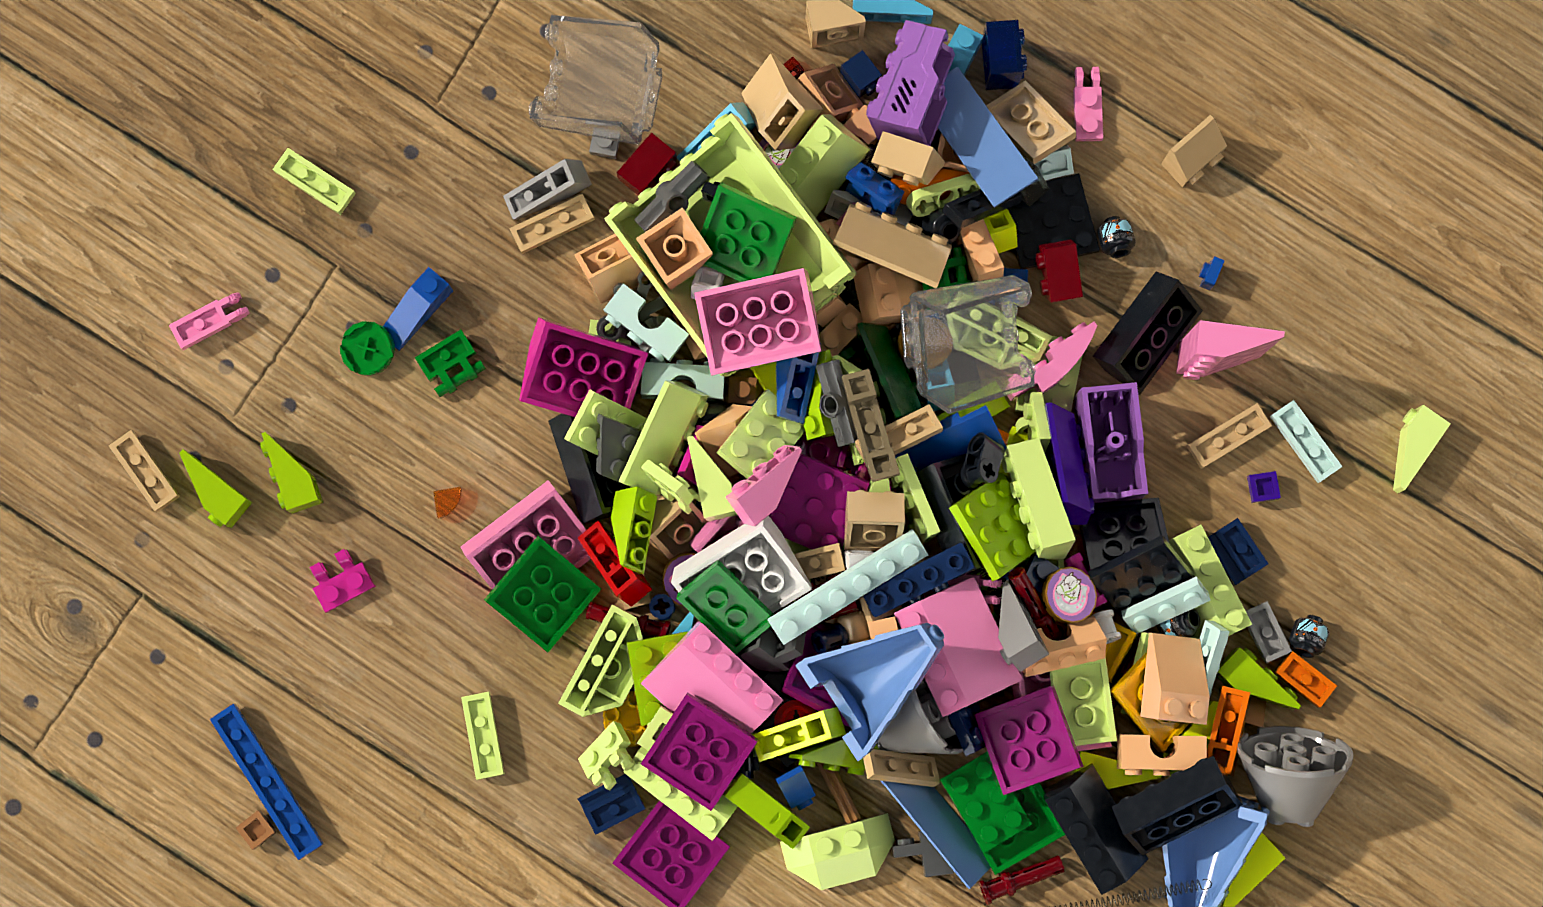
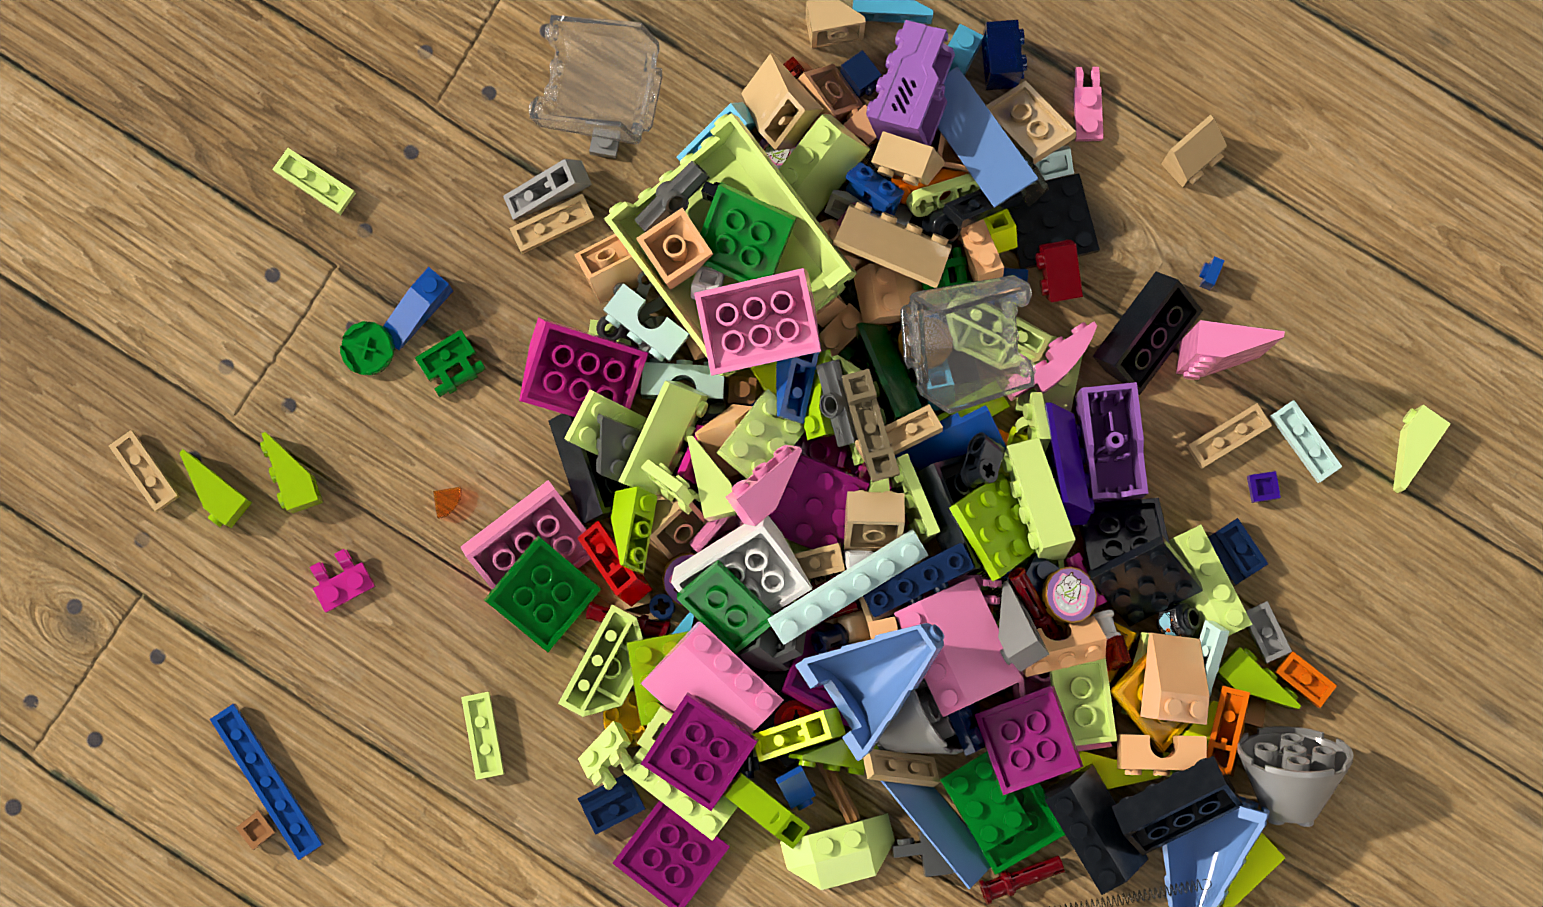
bright pink hinge [169,292,250,351] -> none
dark red brick [616,132,677,196] -> none
head [1098,216,1136,258] -> none
light aqua plate [1121,576,1211,634] -> none
head [1289,615,1330,658] -> none
none -> clear red plate [1105,635,1131,671]

